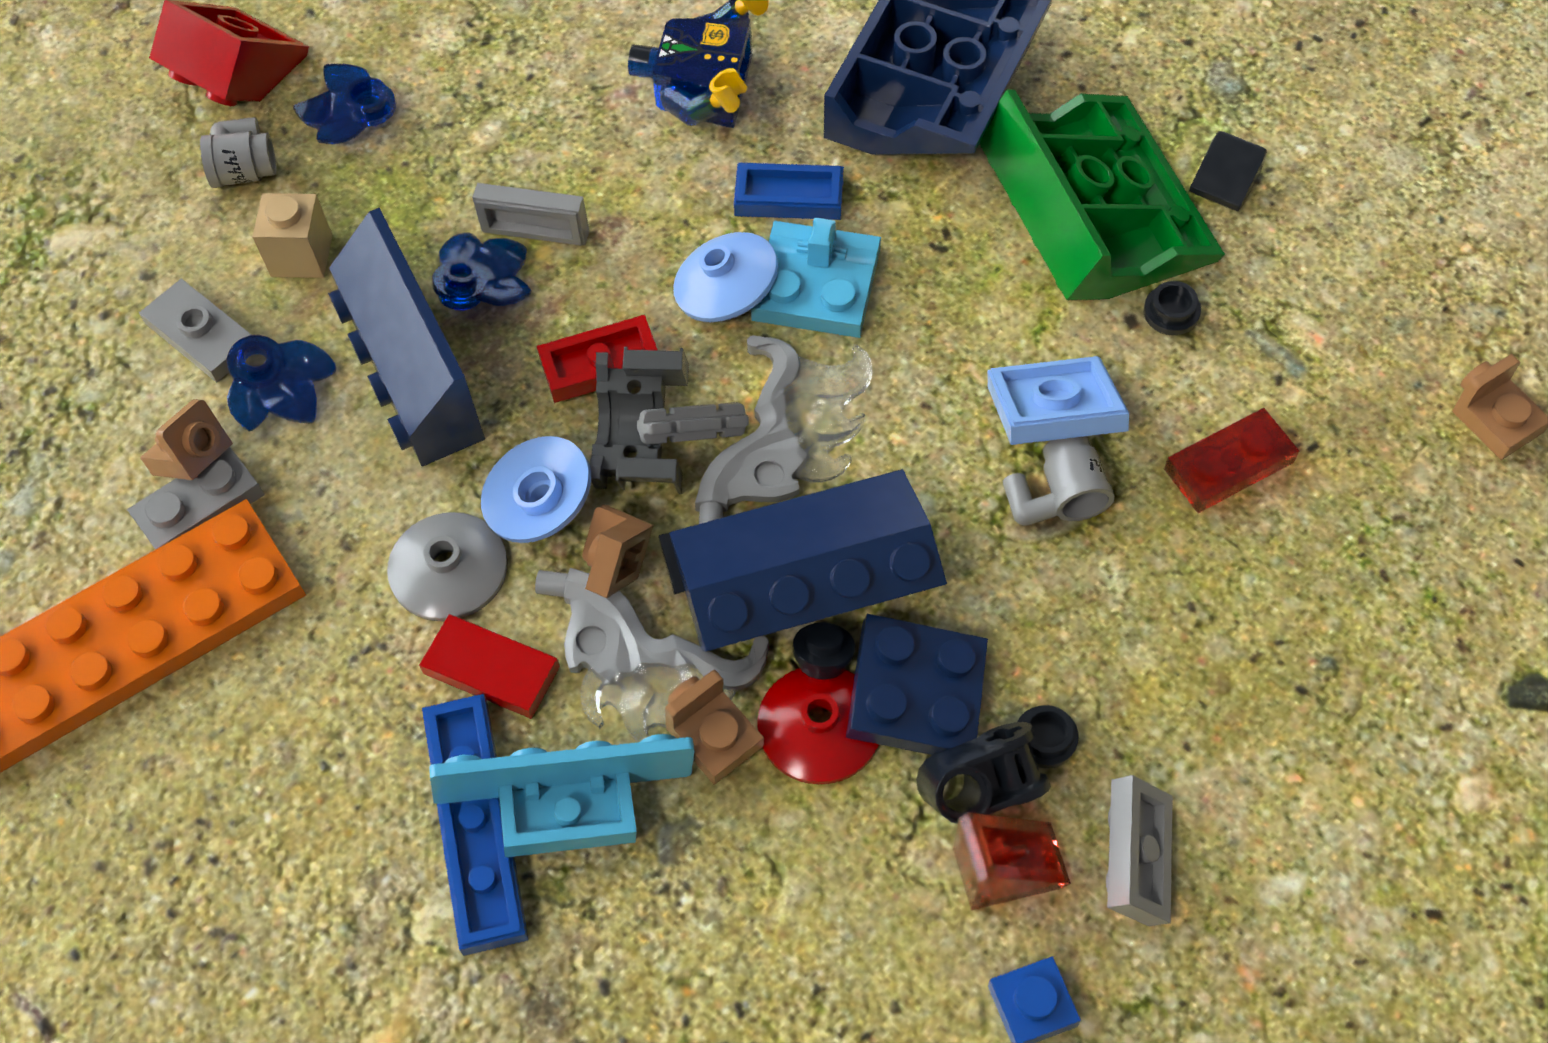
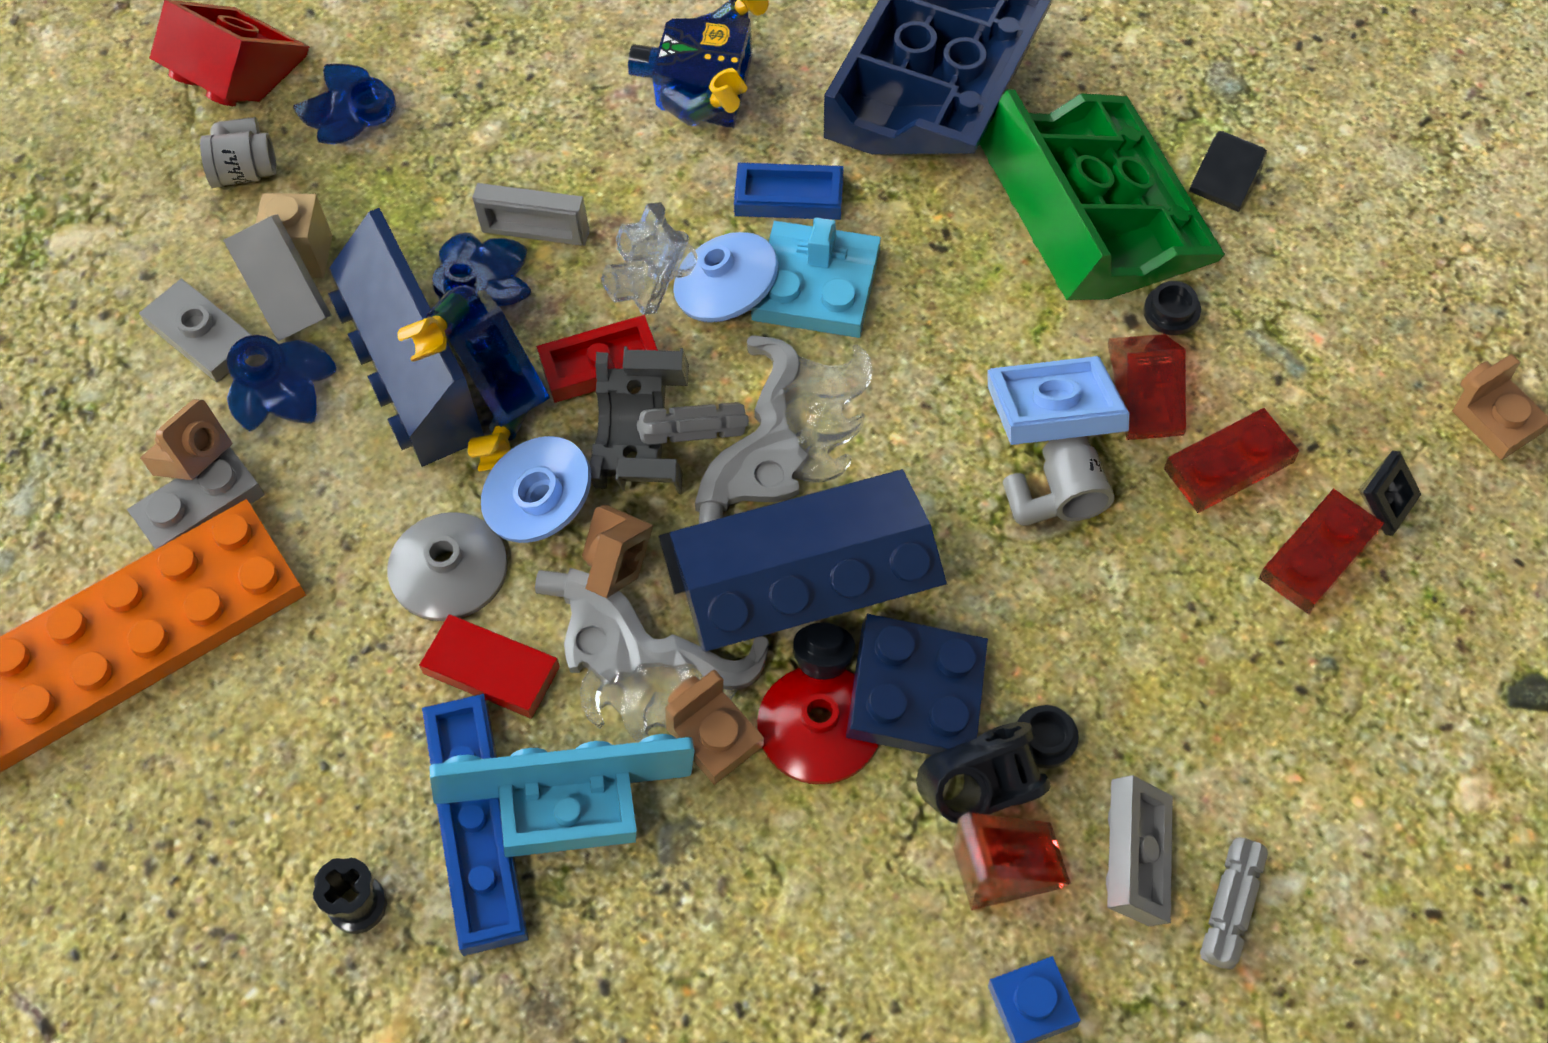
none -> light grey tile [223,214,331,341]
none -> black bush [313,857,387,934]
none -> clear blue torso [397,286,550,472]
none -> clear hips [601,202,698,315]
none -> clear red slope [1108,334,1186,440]
none -> light grey axle [1200,837,1268,969]
none -> clear red plate [1258,488,1384,615]
none -> black slope [1358,451,1421,536]

